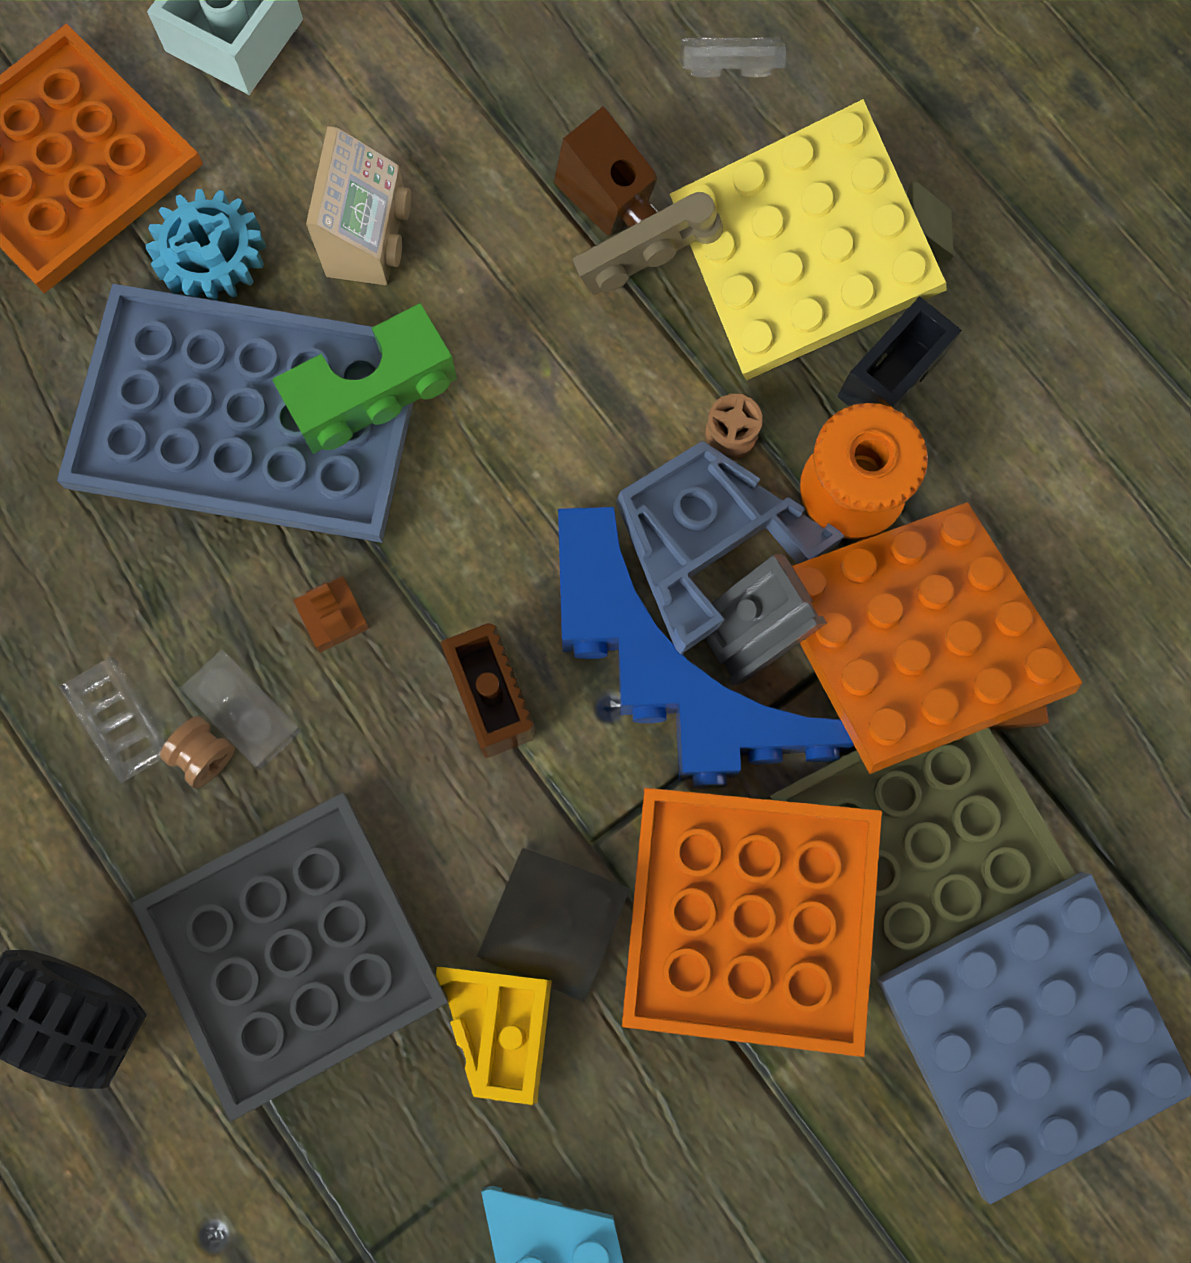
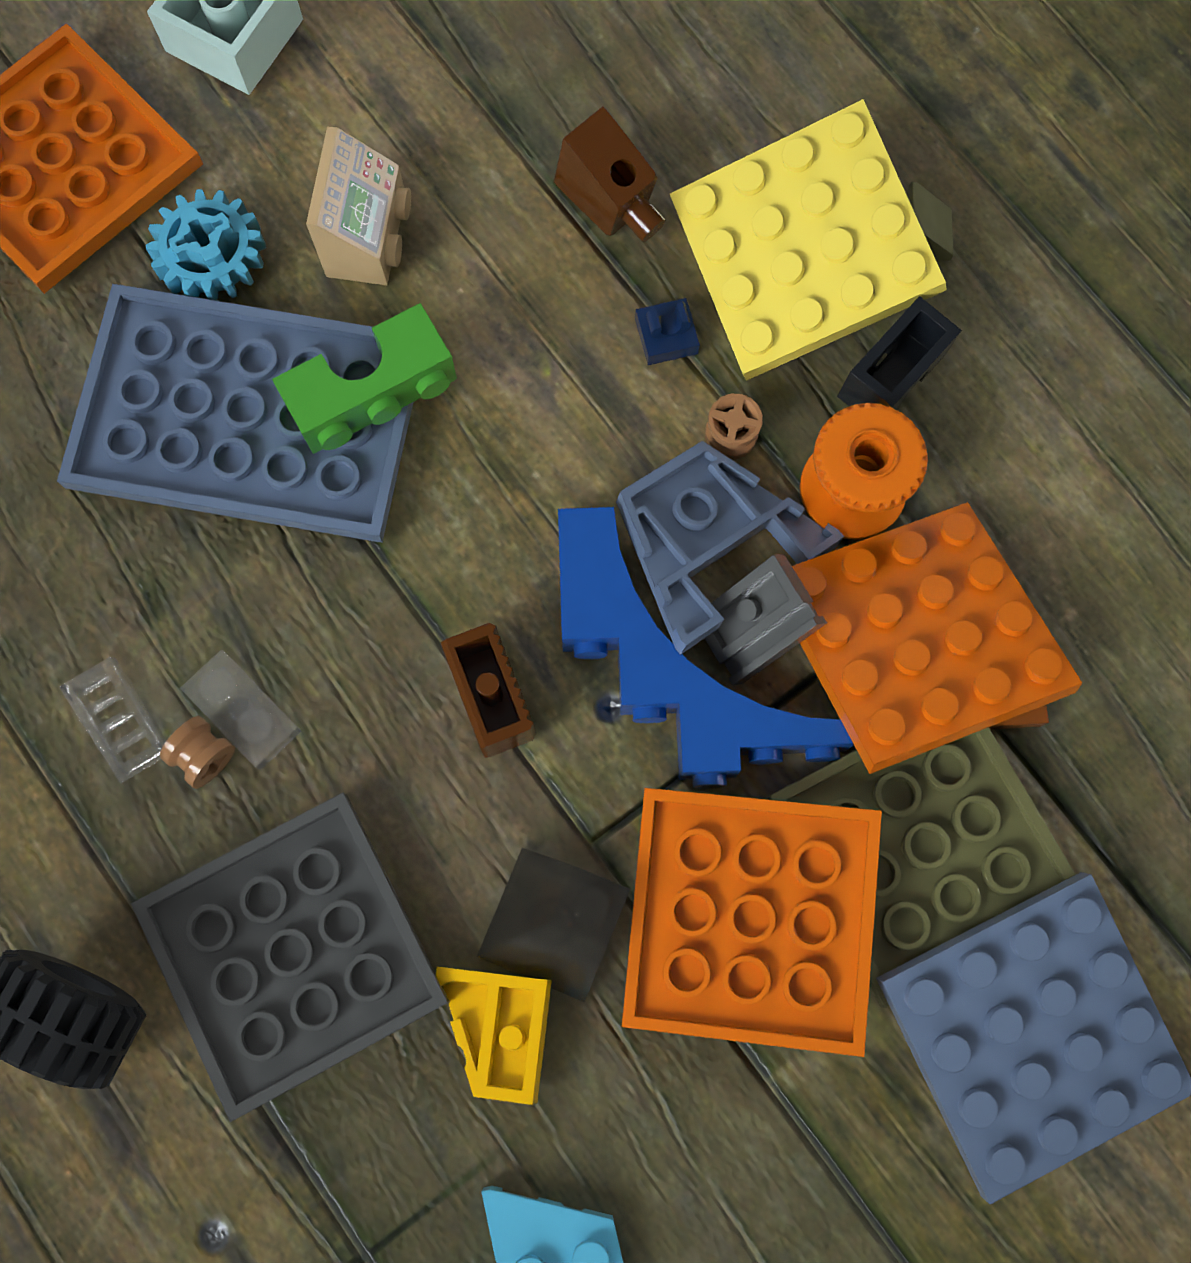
dark orange tile [293,576,370,653] -> none
dark tan plate [572,192,723,295] -> none
clear plate [680,38,786,78] -> none
none -> dark blue tile [635,298,700,365]

